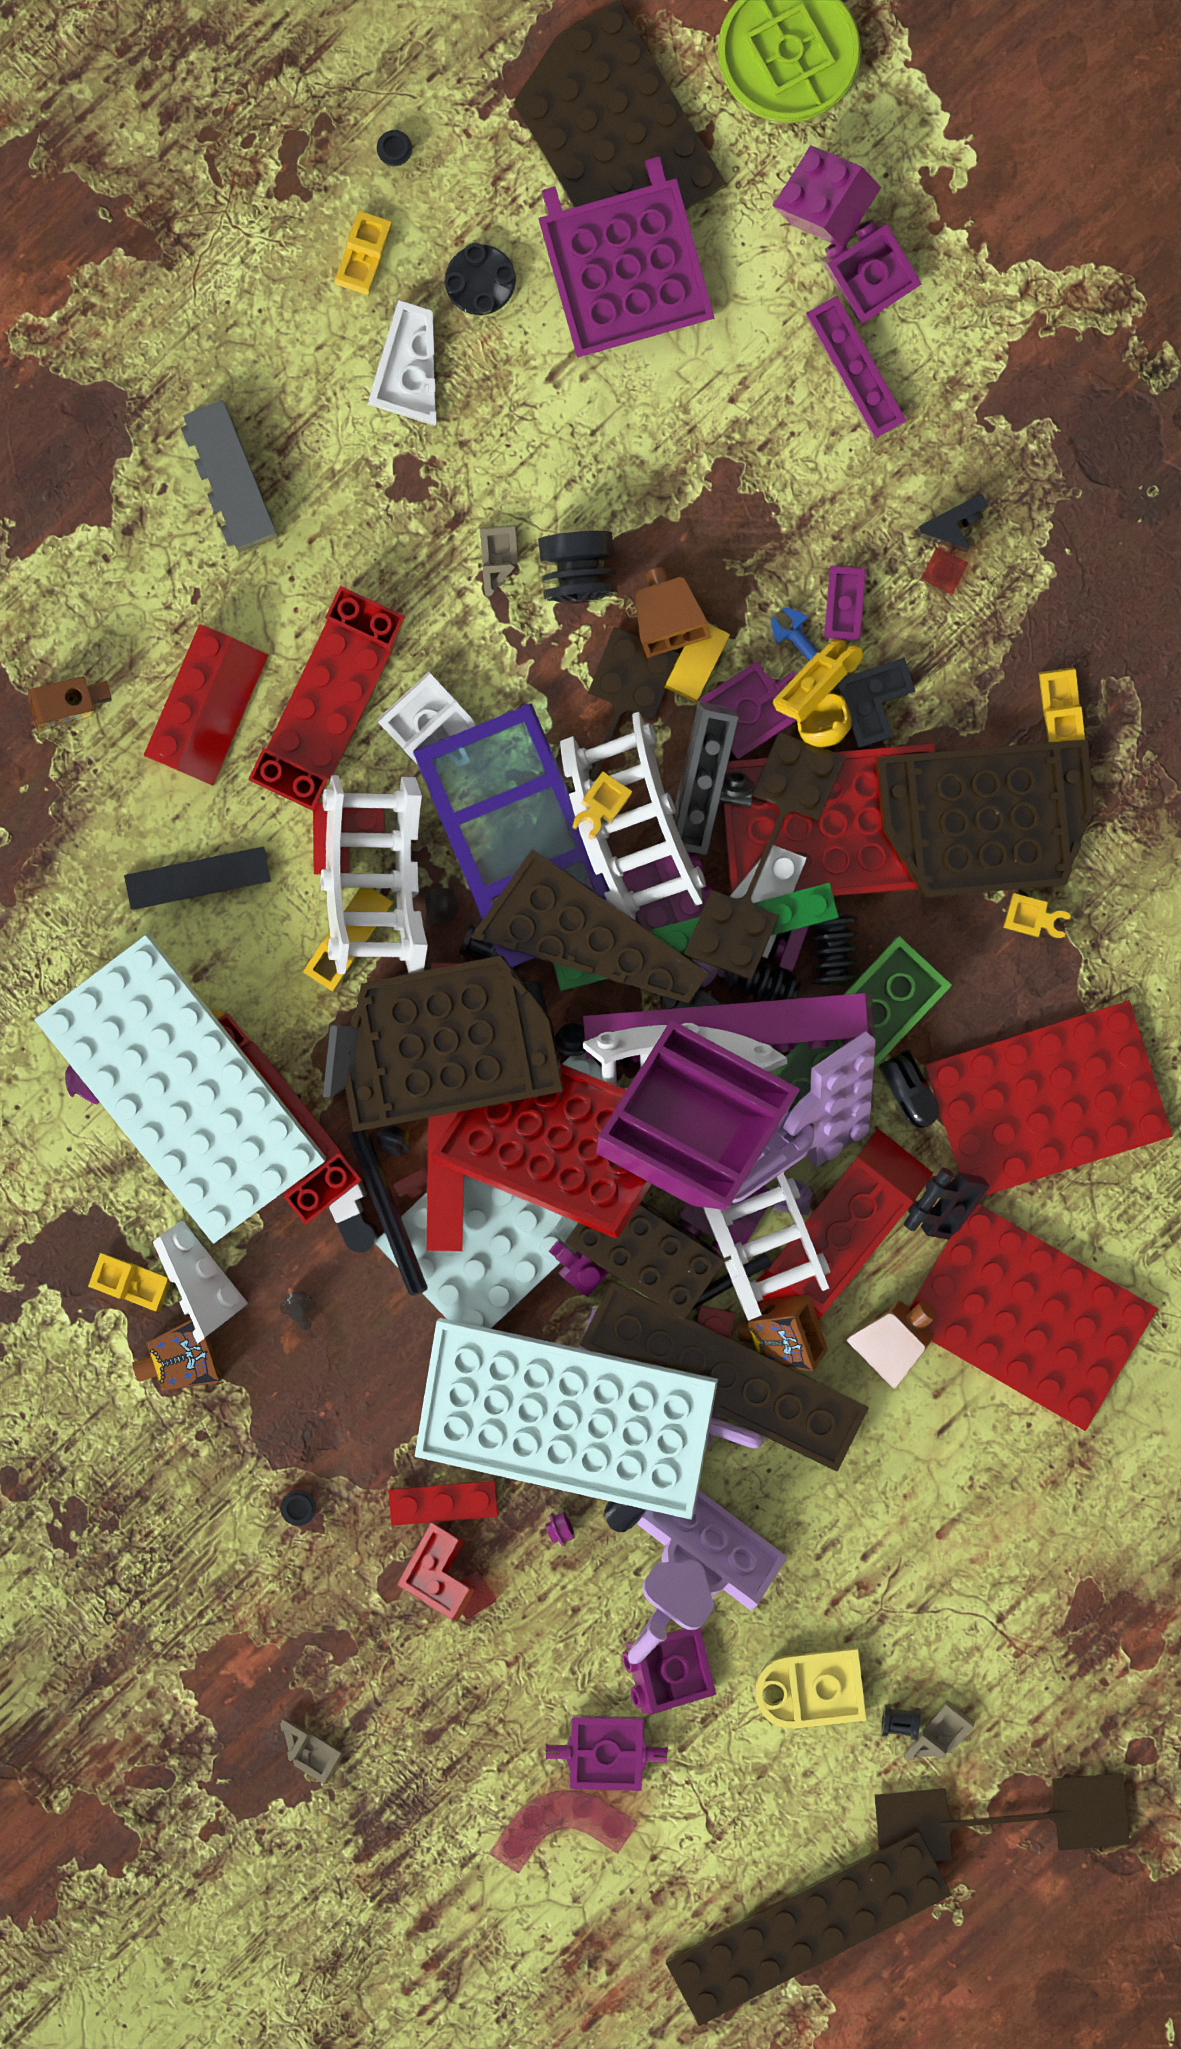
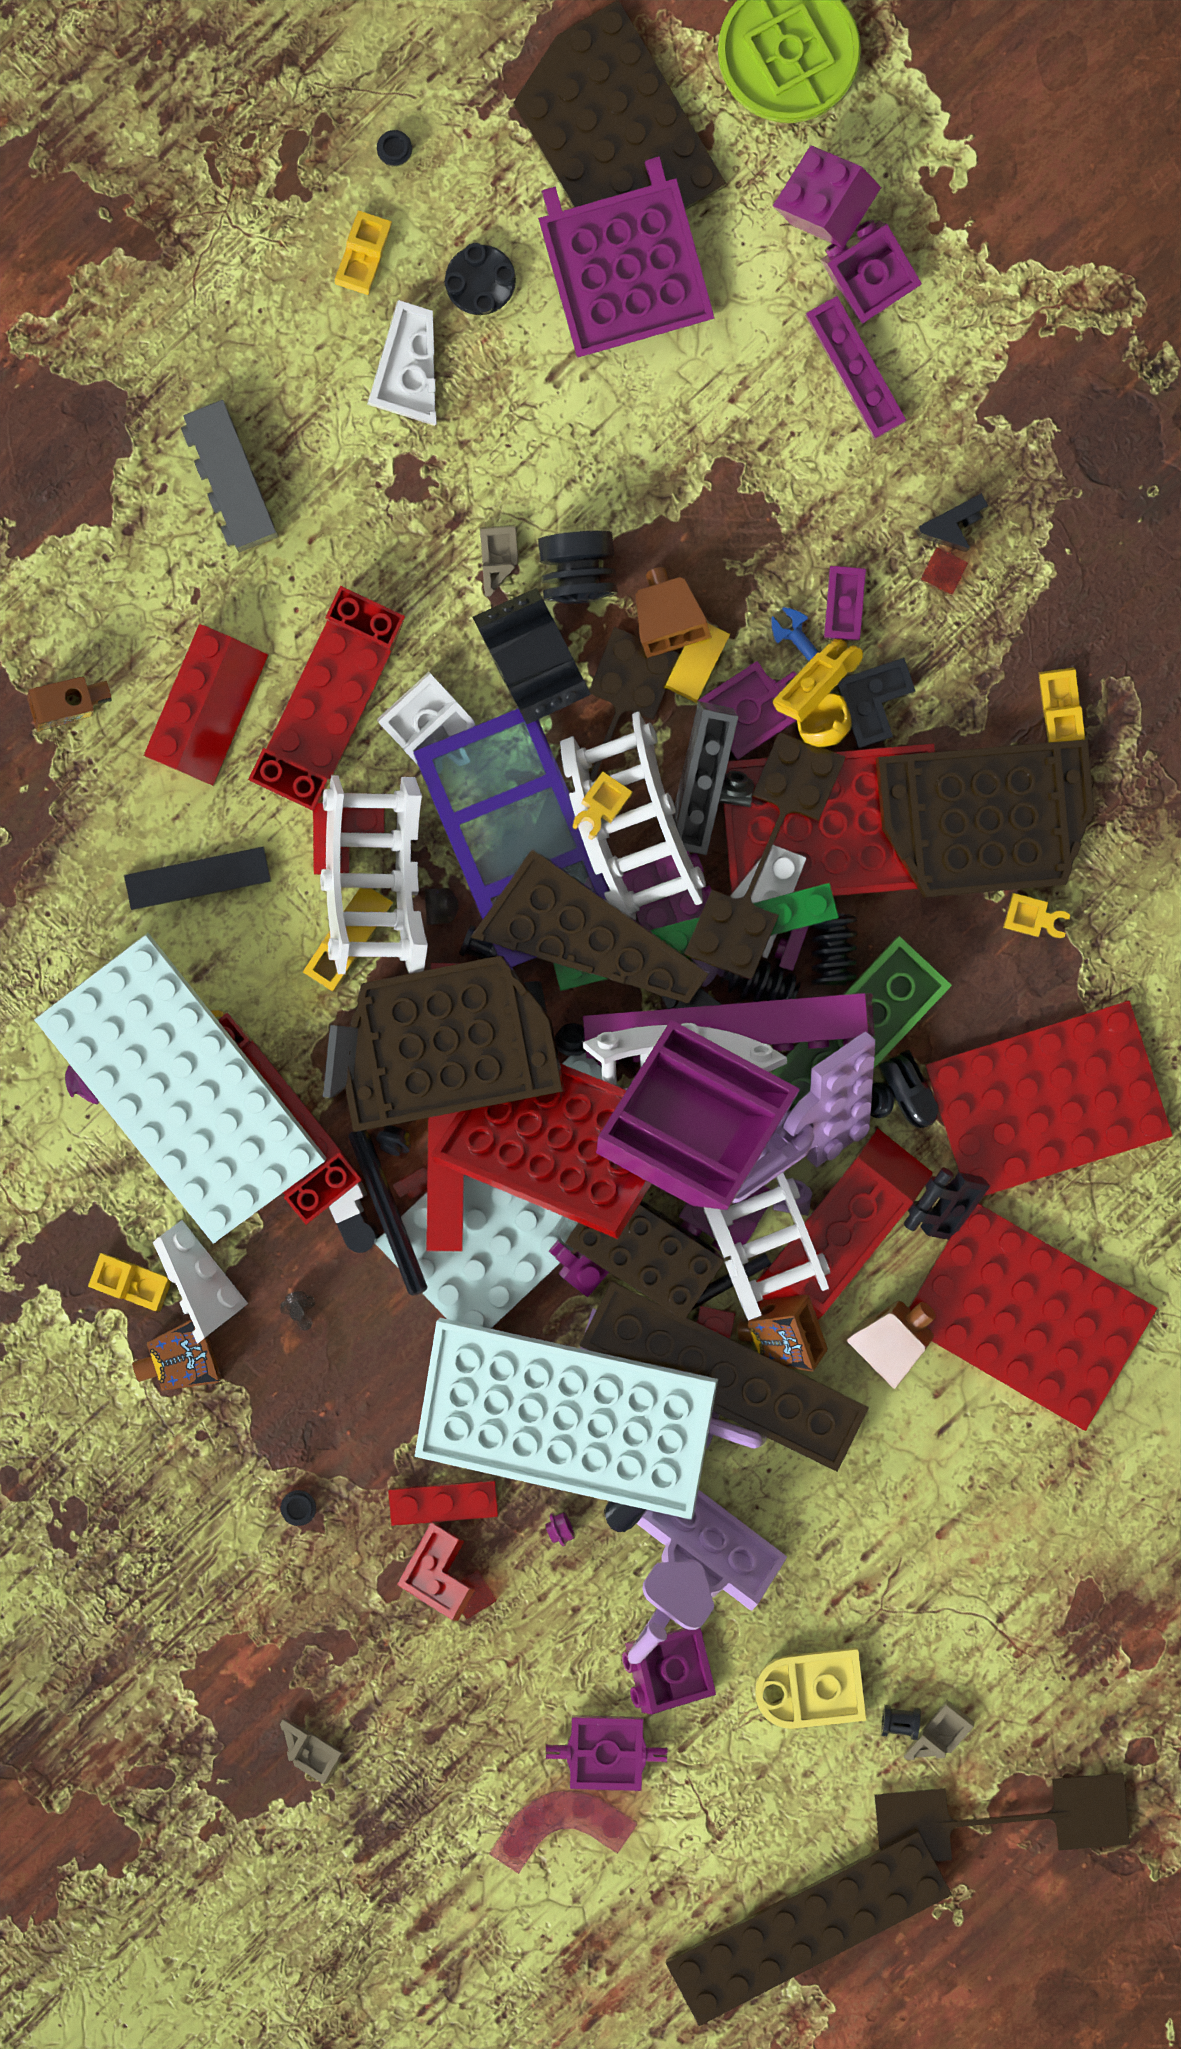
none -> black slope [472,588,591,725]
none -> black plate [870,1083,894,1118]

